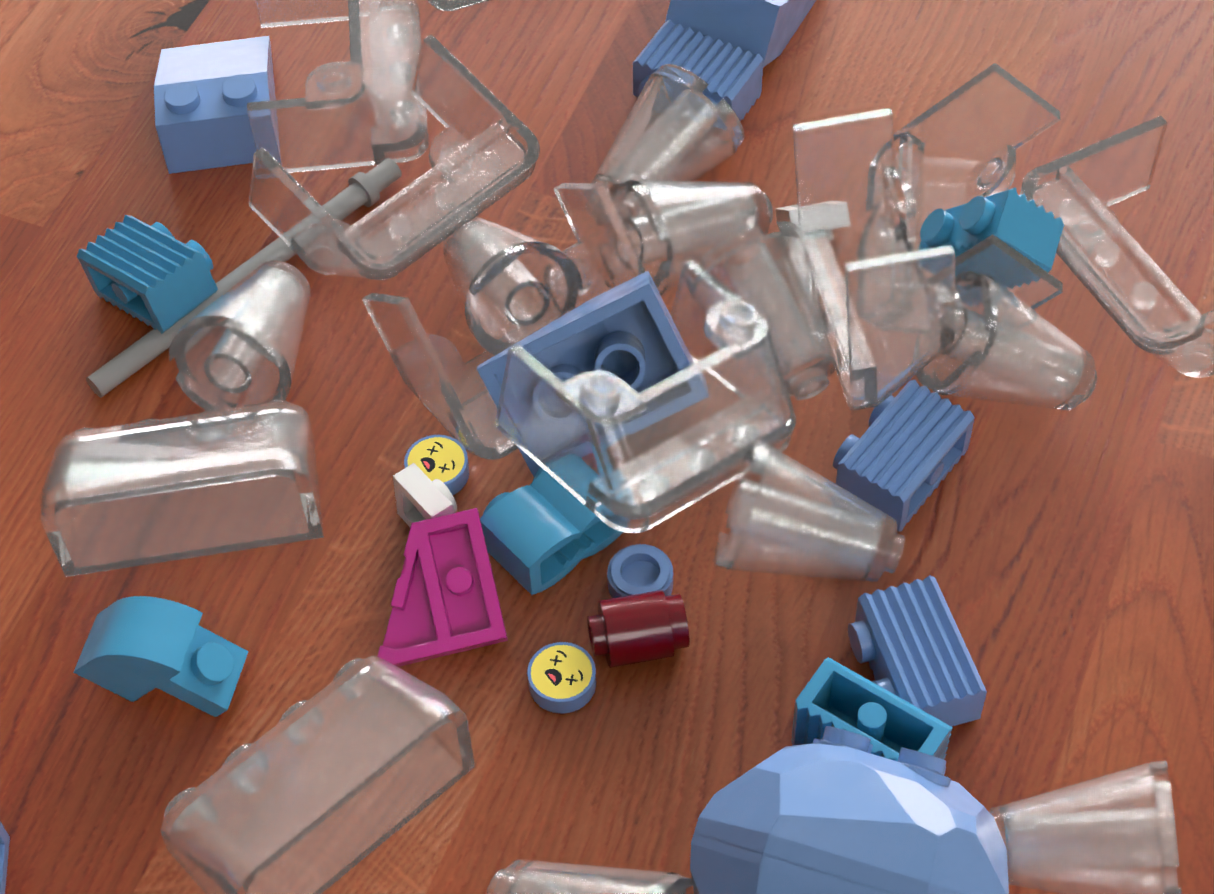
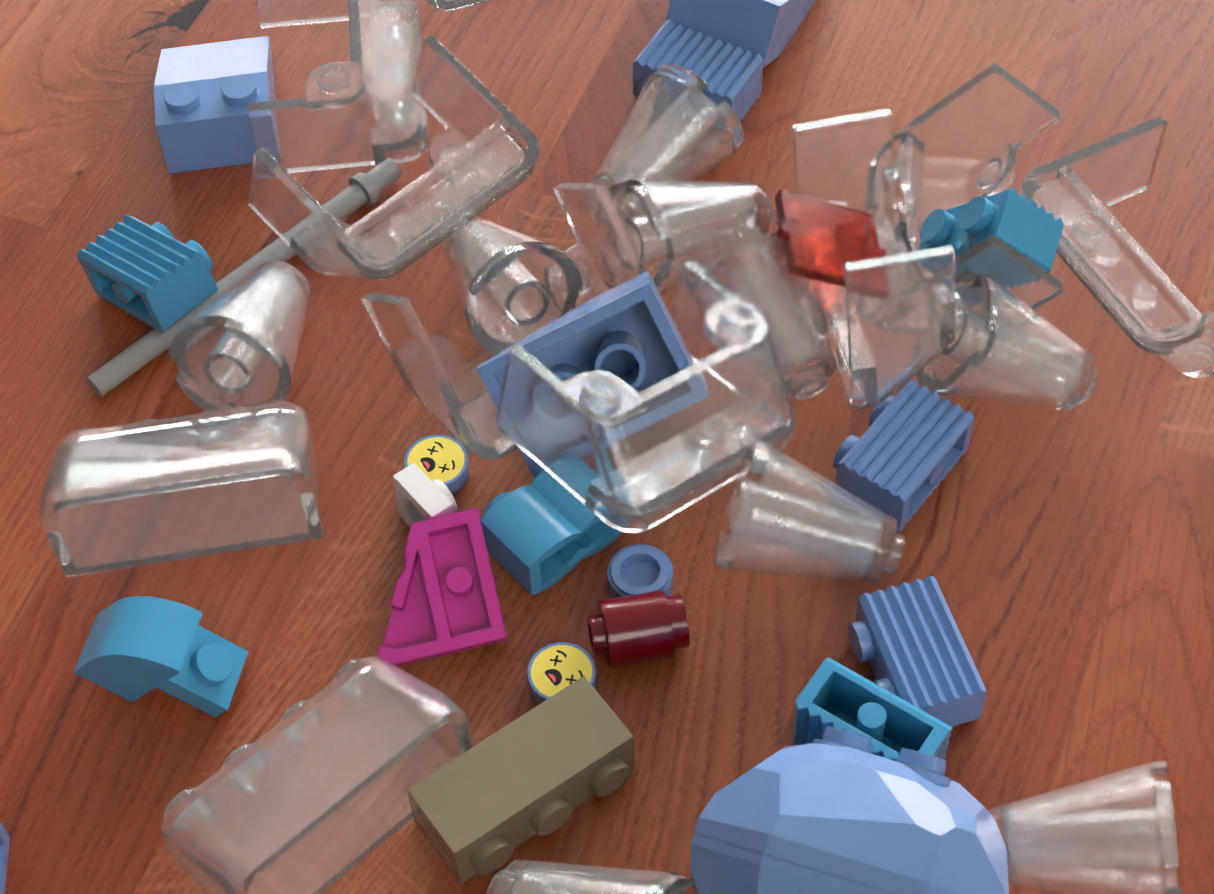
none -> dark tan brick [407,676,635,884]
none -> clear red piece [774,189,889,297]

